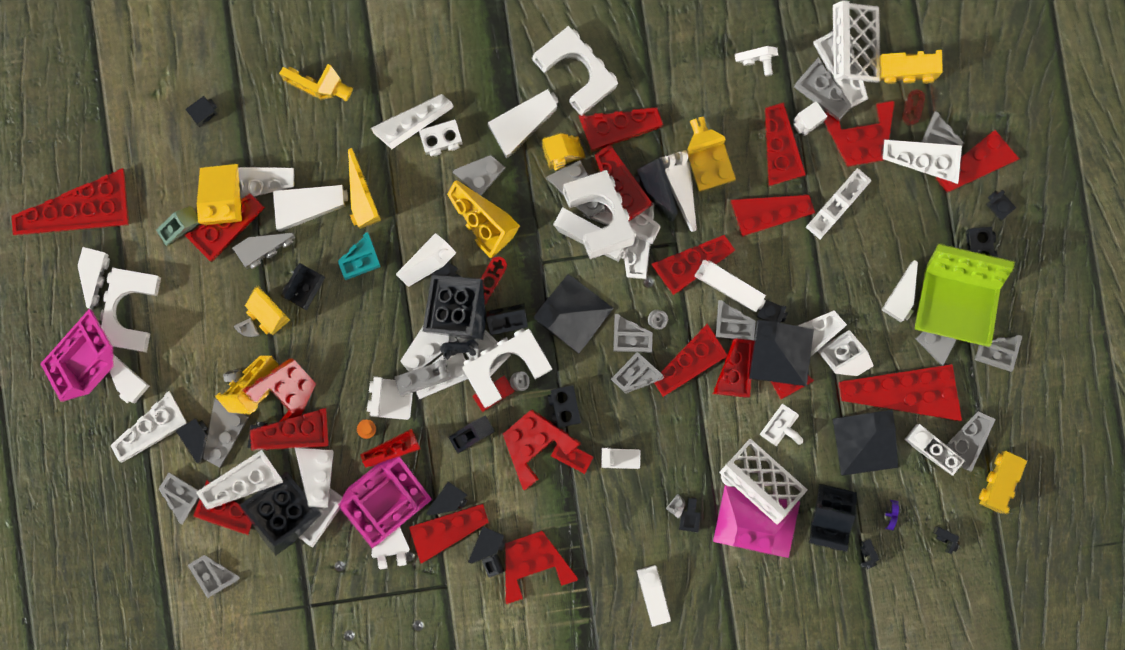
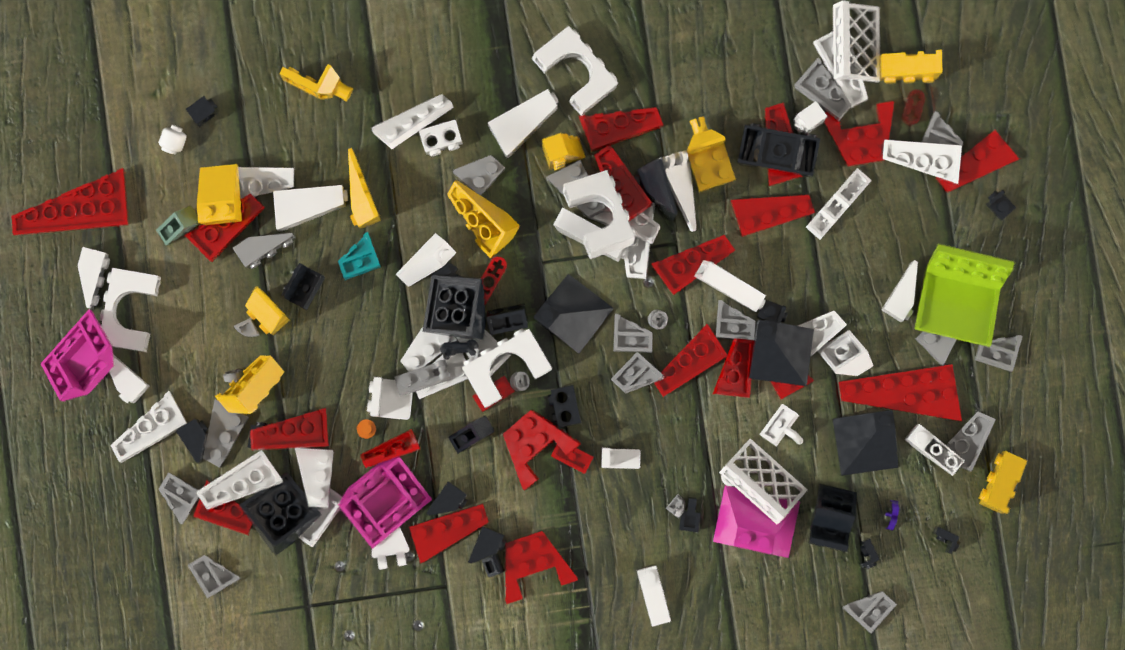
wing [242,358,316,422] -> none
white plate [735,46,778,76] -> none
black brick [966,227,998,258] -> none
none -> white head [159,125,187,155]
none -> black piece [737,123,820,178]
none -> light grey wing [842,591,897,633]

